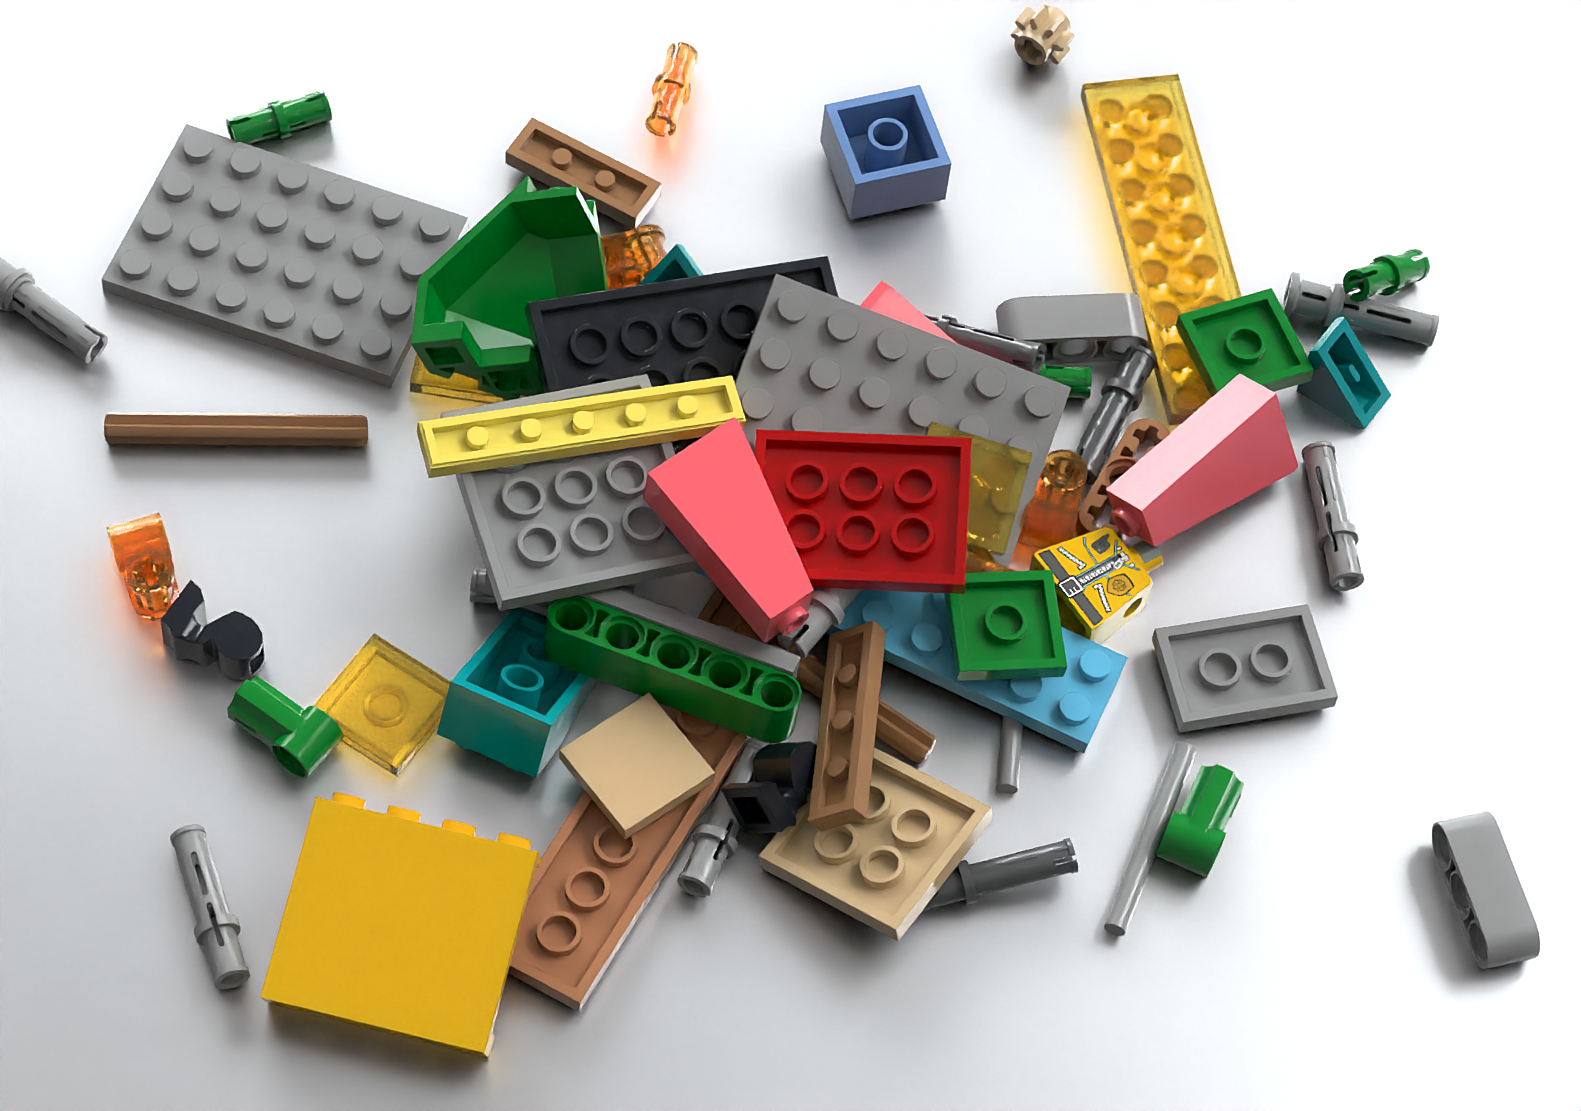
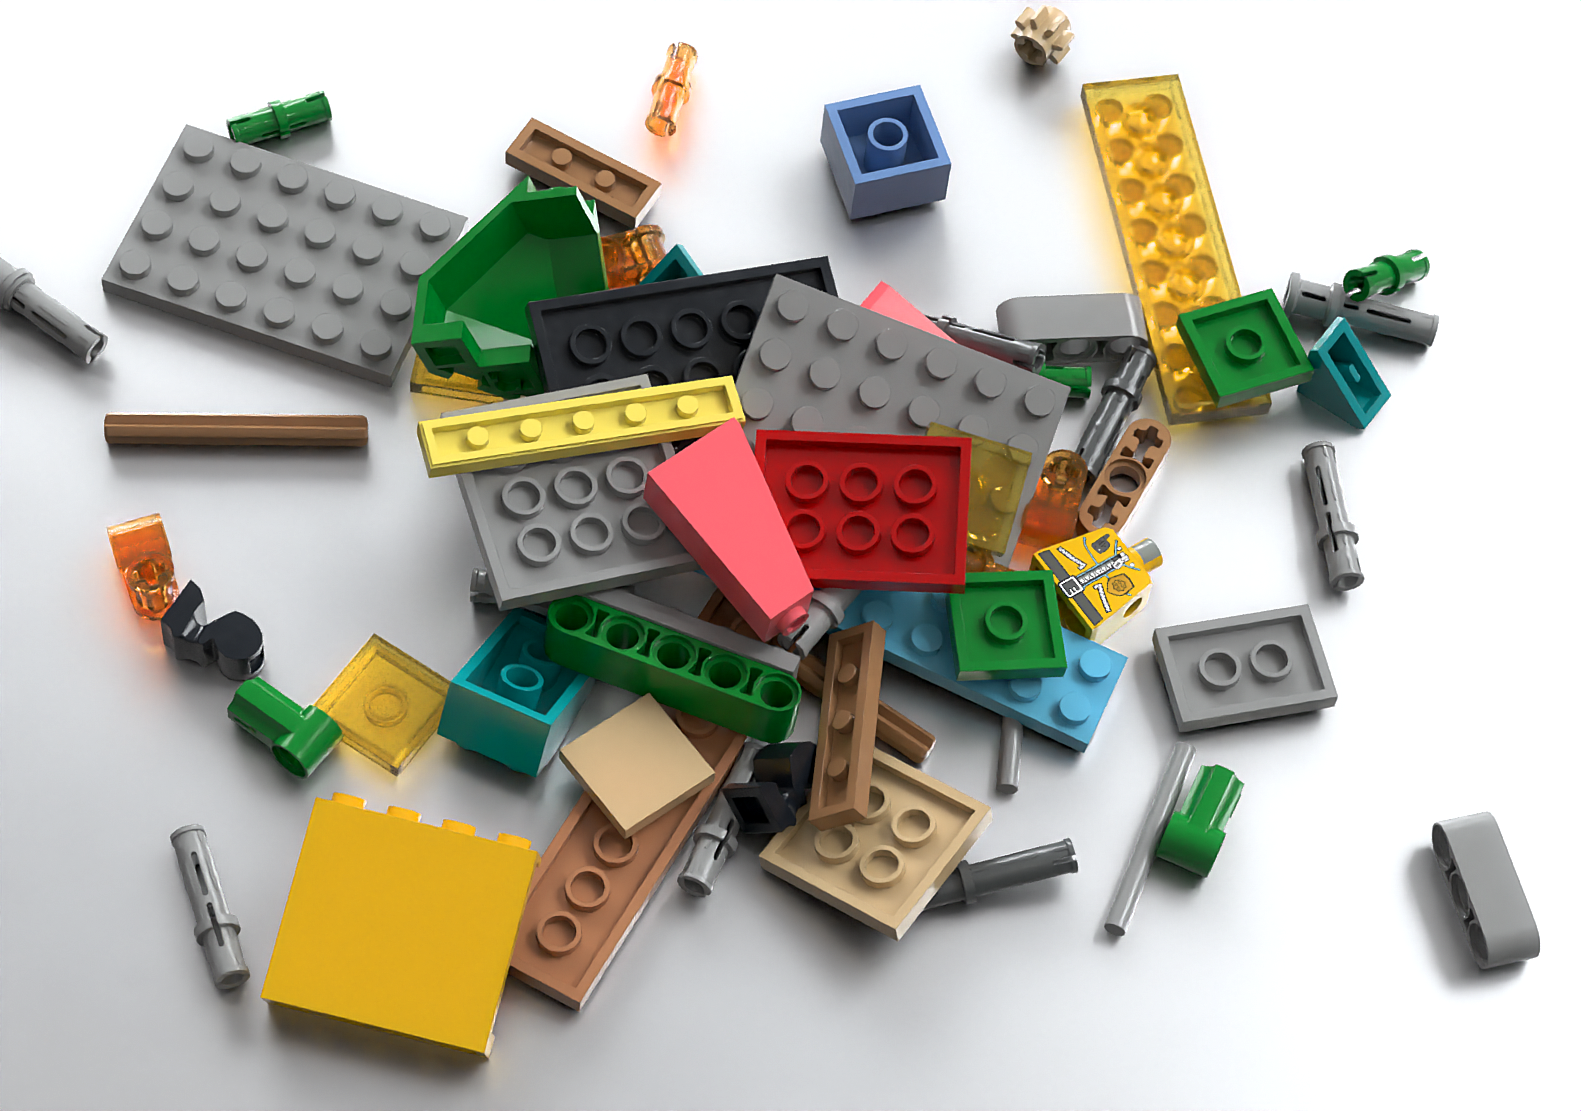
coral slope [1106,374,1299,547] -> none

